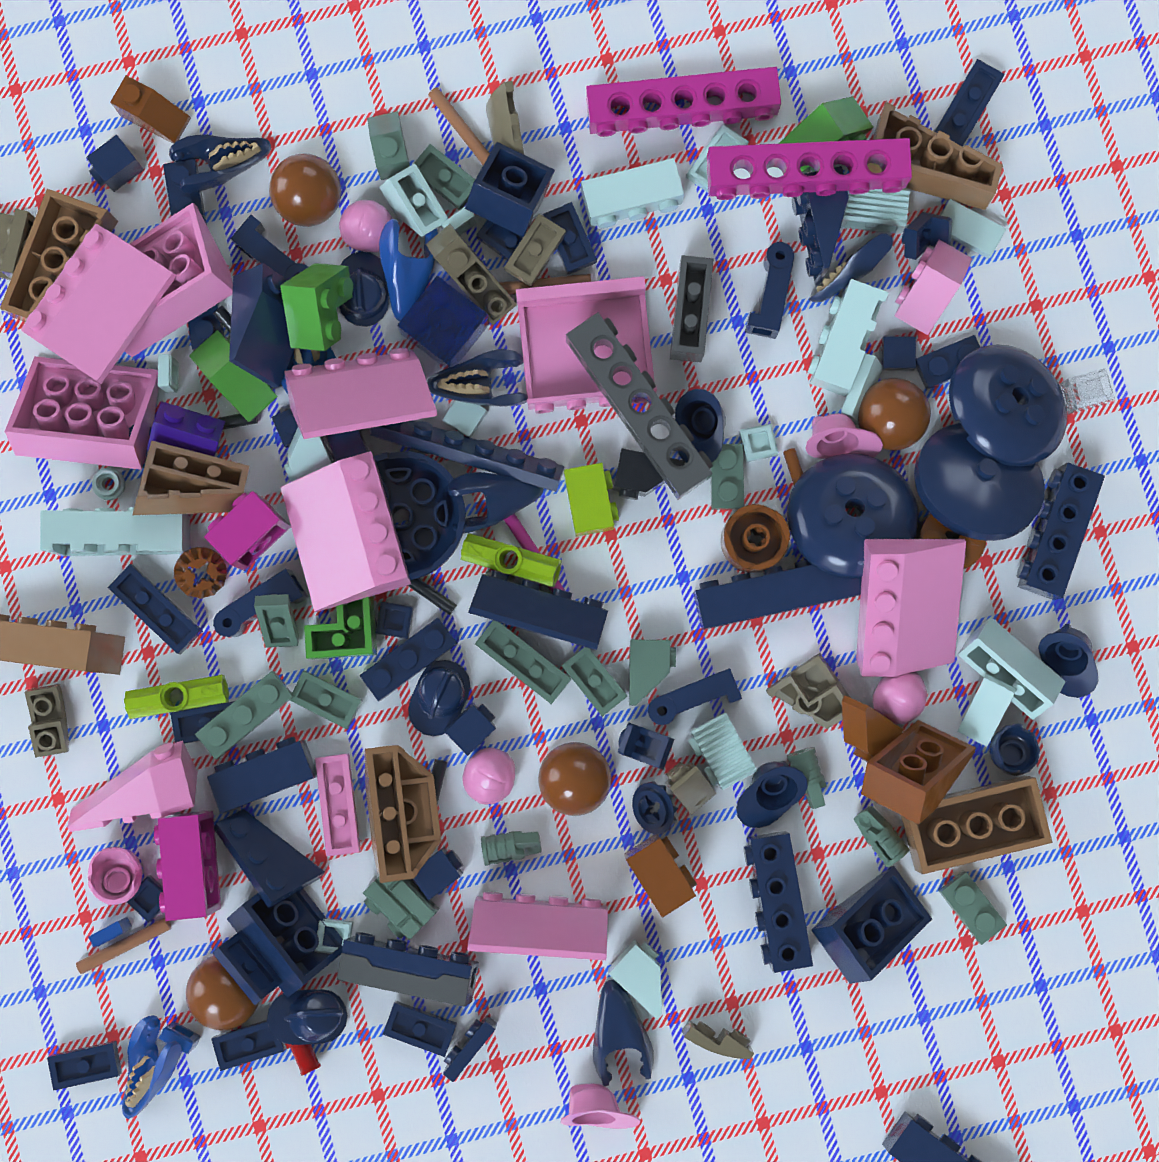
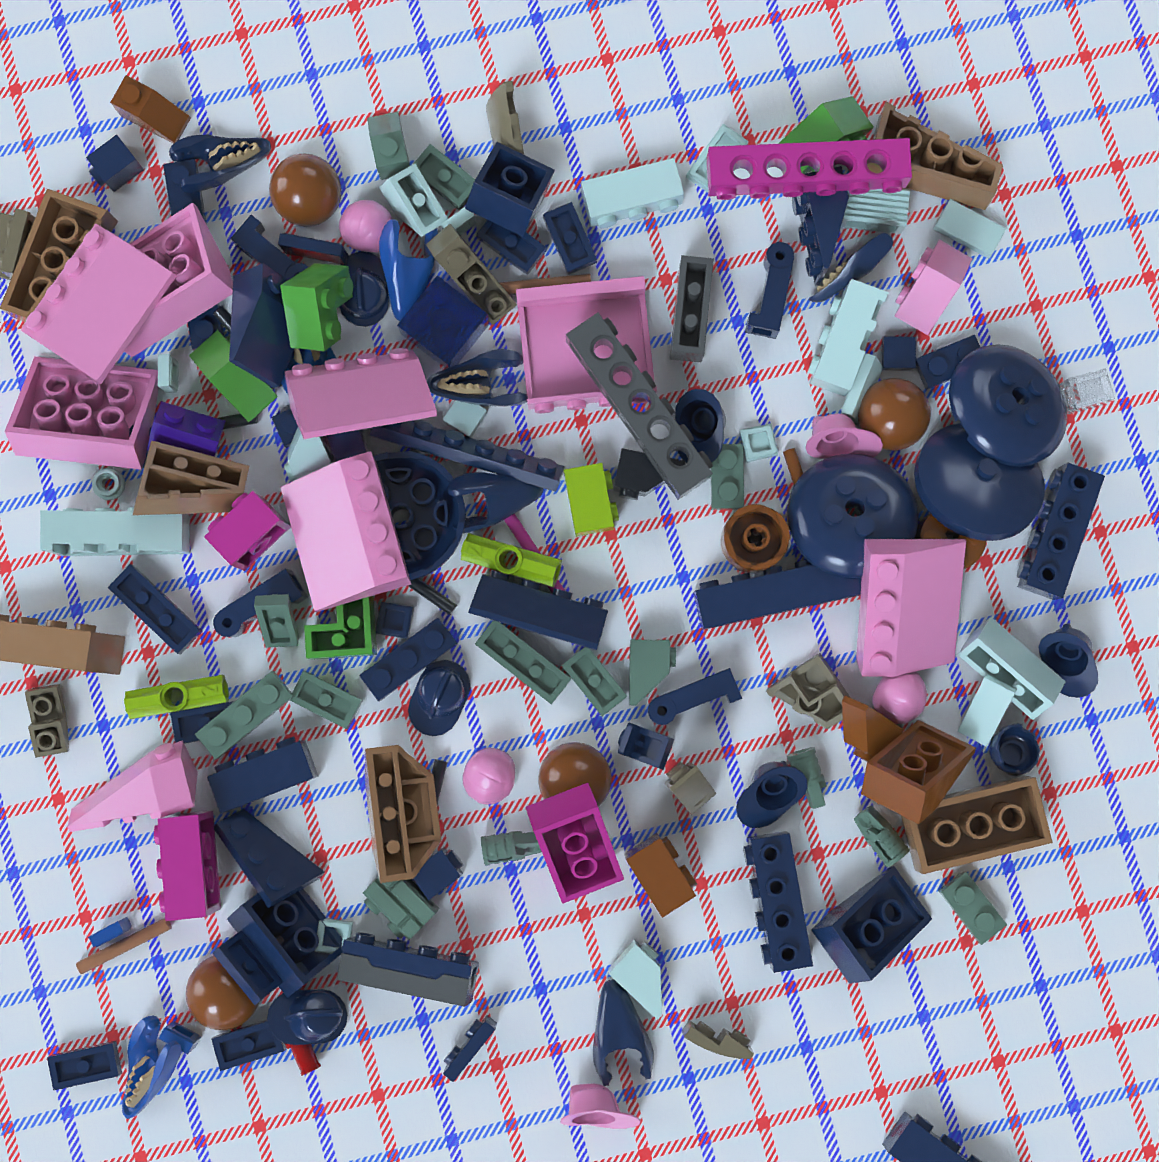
bright pink hair [87,847,143,905] -> none
dark blue tile [127,875,163,923] -> none
dark orange gear [174,547,227,599] -> none
bright pink plate [315,753,361,857] -> none
dark blue plate [382,1000,457,1057] -> none
nougat bar [428,87,490,165] -> none
dark blue brick [444,702,496,756] -> none
bright pink slope [467,892,608,961] -> none
dark tan plate [504,214,566,287] -> none
dark pink brick [586,67,781,137] -> none
dark blue gear [632,781,679,834] -> none
light aqua brick [688,713,757,790] -> none
dark blue bracket [902,212,952,260] -> none
dark blue plate [934,59,1005,147] -> none
none -> dark blue tile [278,233,349,265]
none -> dark pink brick [525,783,624,904]

